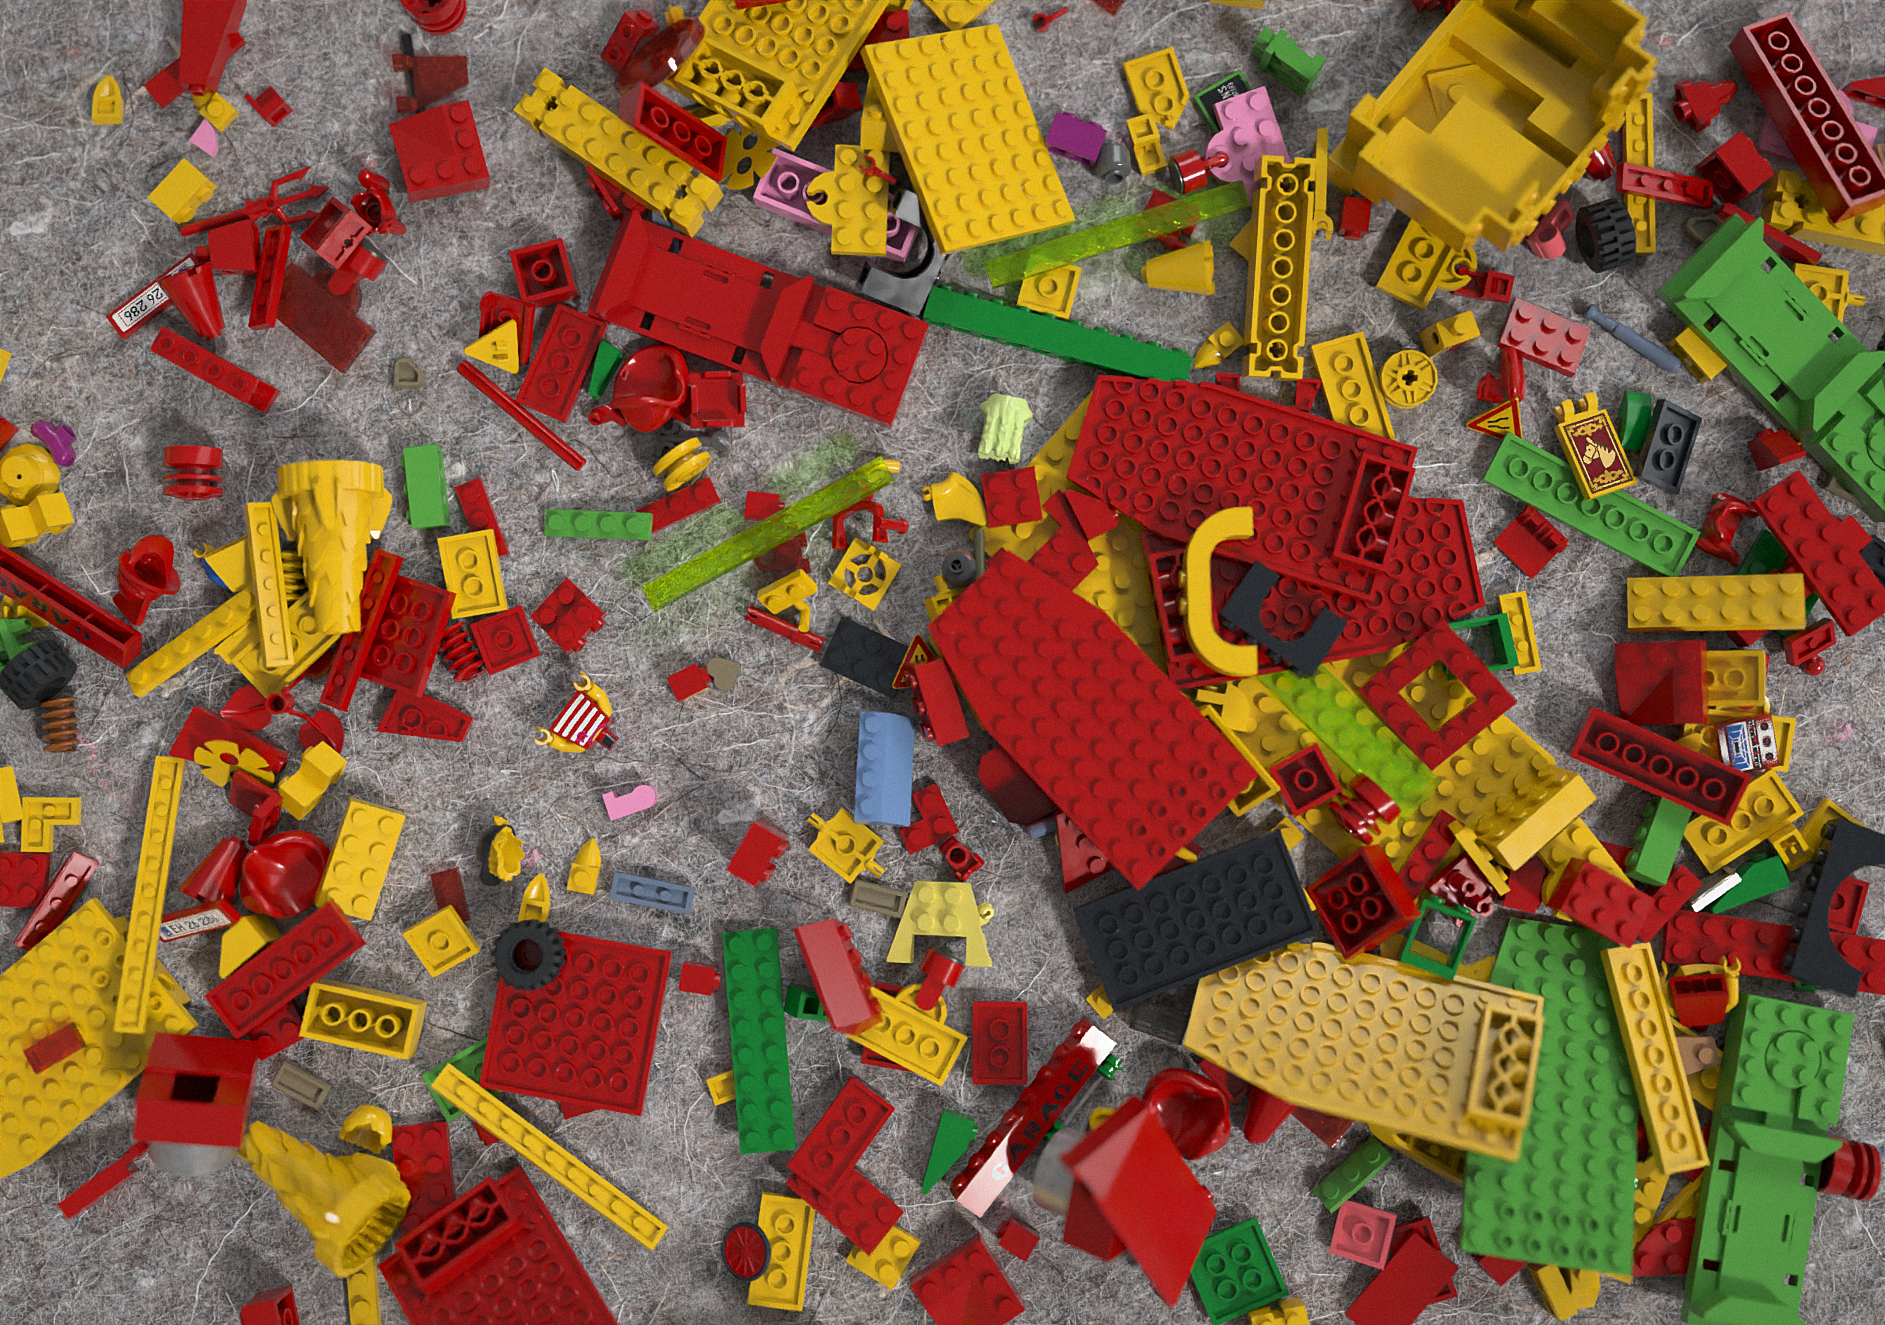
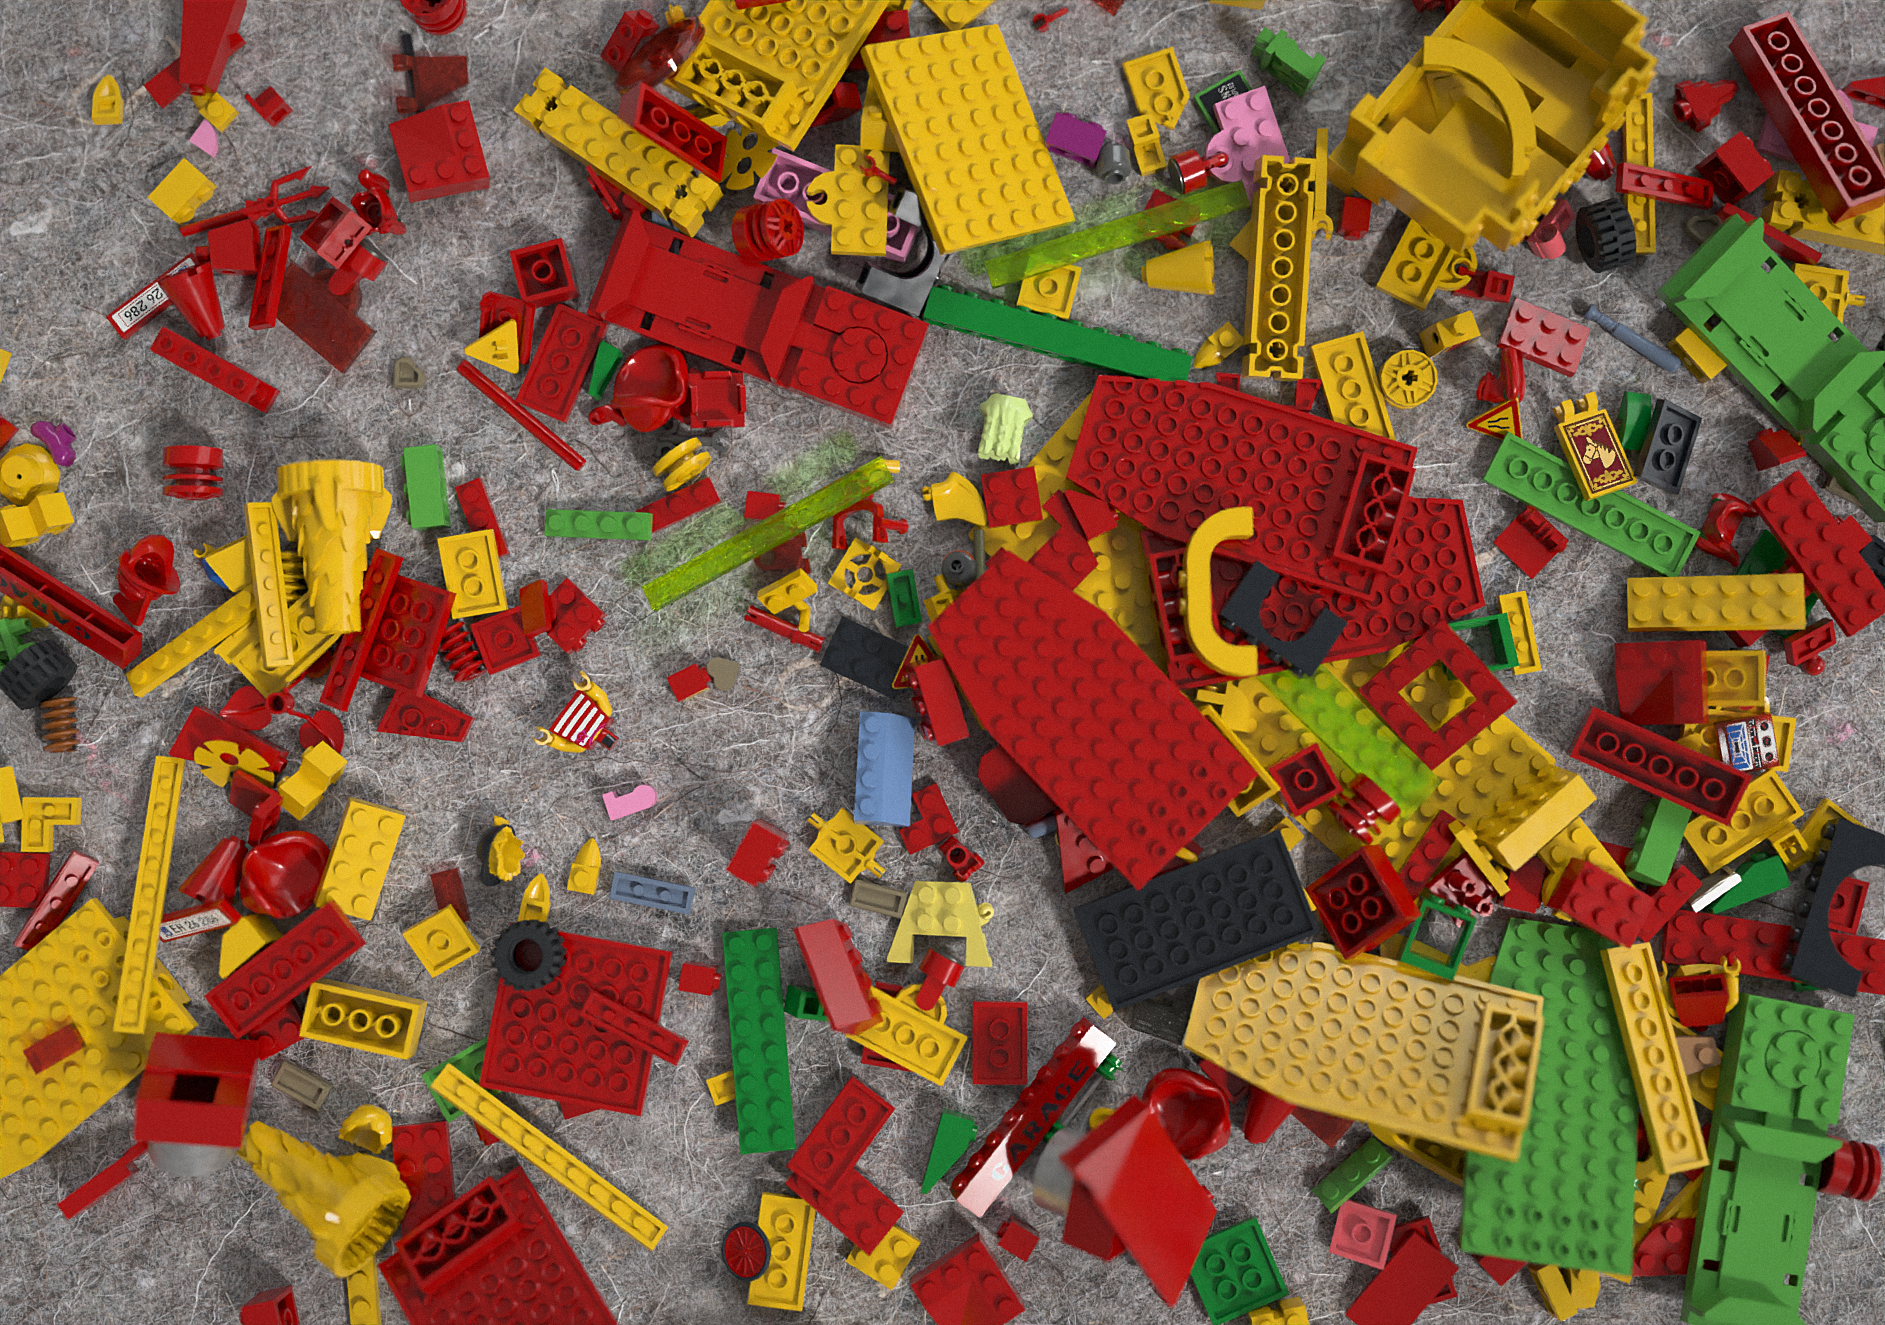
none -> red tile [519,579,552,639]
none -> red tile [578,989,690,1066]
none -> red wheel [731,199,804,263]
none -> green plate [885,569,922,627]
none -> yellow arch [1421,36,1536,180]

